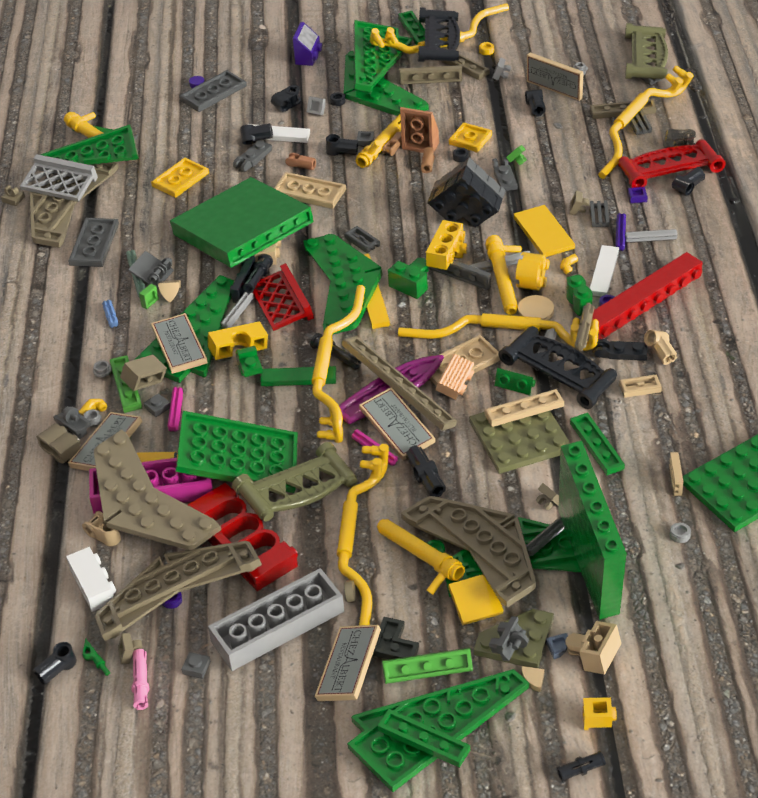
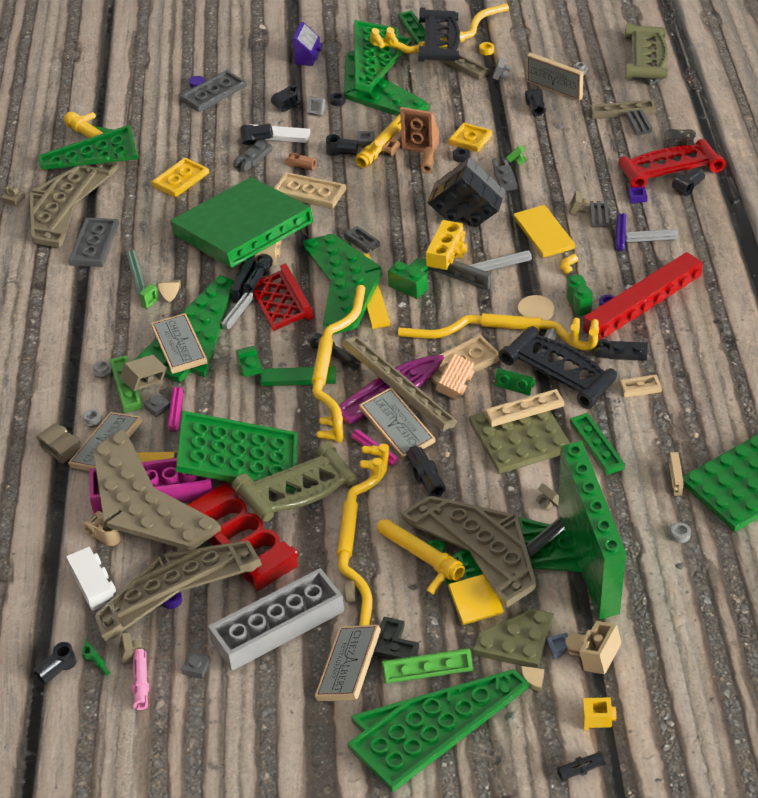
light grey fence [20,154,98,202] -> none
dark grey hips [53,406,91,439] -> none
yellow arm [78,399,107,417] -> none
medium blue axle [102,300,119,328] -> none
dark grey hinge [128,251,174,289] -> none
yellow arch [208,321,268,360] -> none
green plate [378,709,470,768] -> none
dark tan tile [400,65,462,85] -> none
yellow cylinder [485,235,522,315] -> none
dark grey hips [489,616,529,661] -> none
yellow brick [516,252,550,291] -> none
dark tan axle [575,303,595,351] -> none
white tile [590,245,619,297] -> none
yellow piece [598,66,694,179] -> none
tan piece [644,330,677,365] -> none

